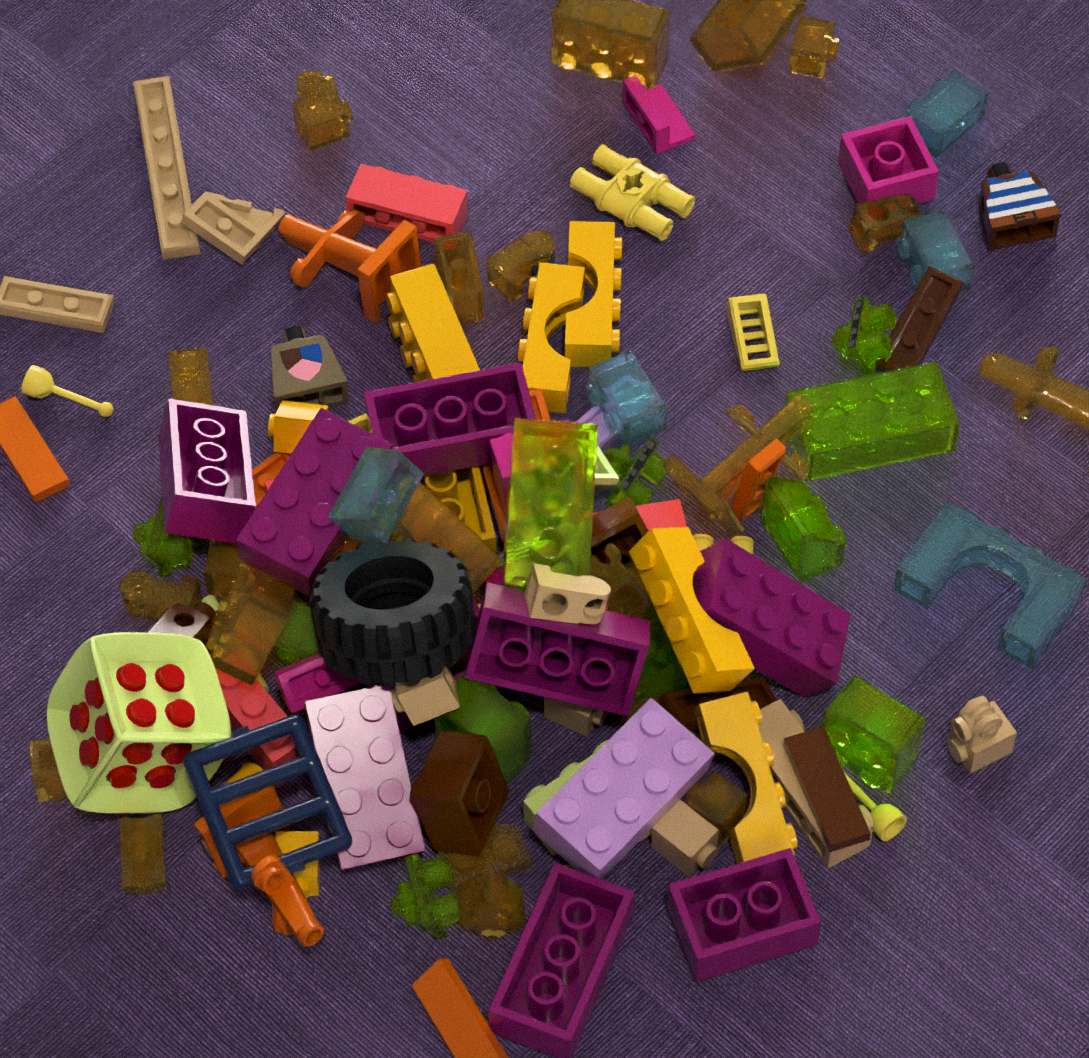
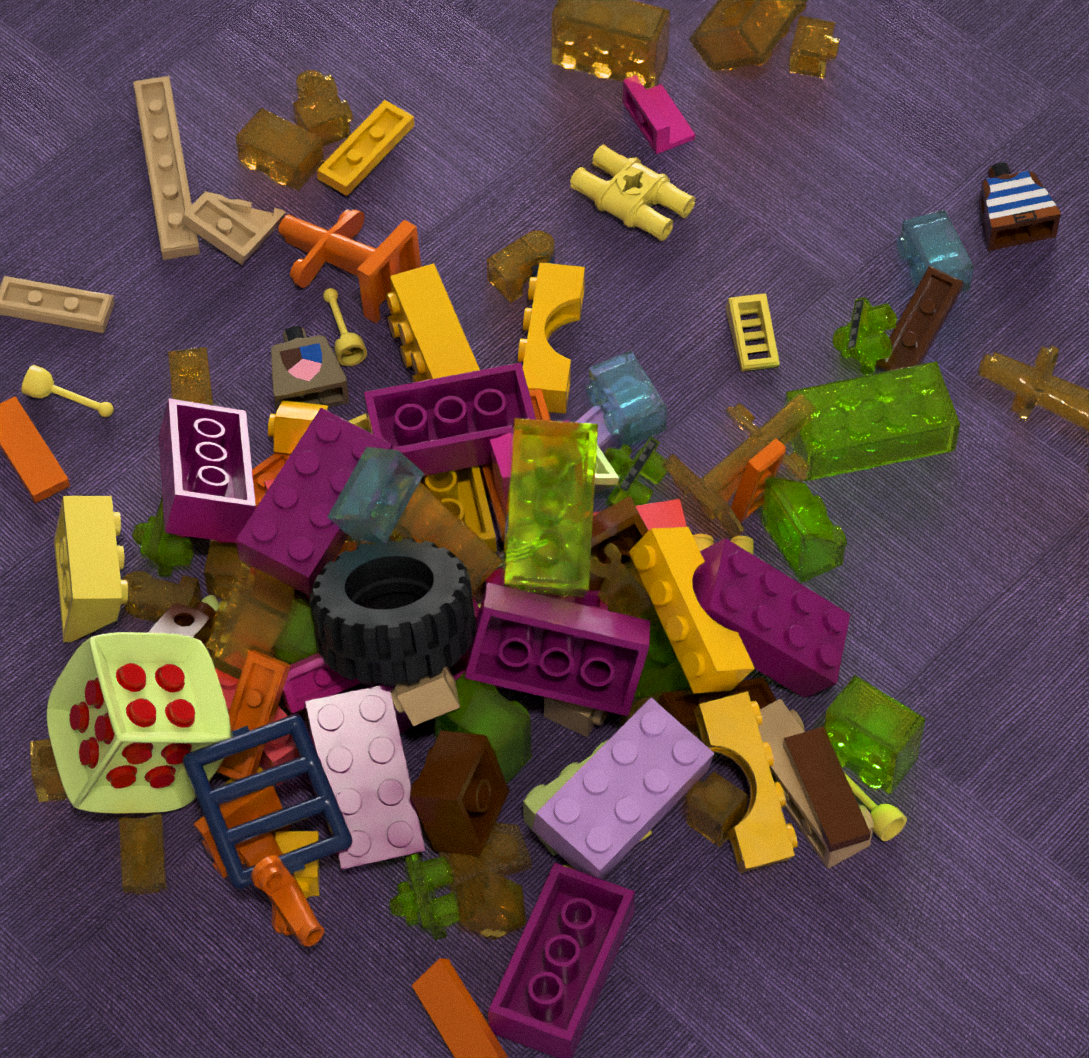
coral brick [346,164,468,248] -> none
clear yellow brick [435,232,485,323] -> none
tan leg [524,563,611,624] -> none
yellow arch [565,221,622,368] -> none
tan brick [651,799,719,877] -> none
magenta brick [667,848,821,982] -> none
dark pink brick [838,116,939,218] -> none
clear yellow leg [848,194,927,254] -> none
clear light blue arch [893,501,1087,669] -> none
clear light blue brick [904,70,988,158] -> none
tan brick [947,696,1017,774] -> none
none -> light yellow slope [54,496,128,642]
none -> orange tile [216,650,291,780]
none -> clear yellow brick [235,107,324,191]
none -> yellow plate [317,100,414,196]
none -> light yellow hinge [323,288,367,366]

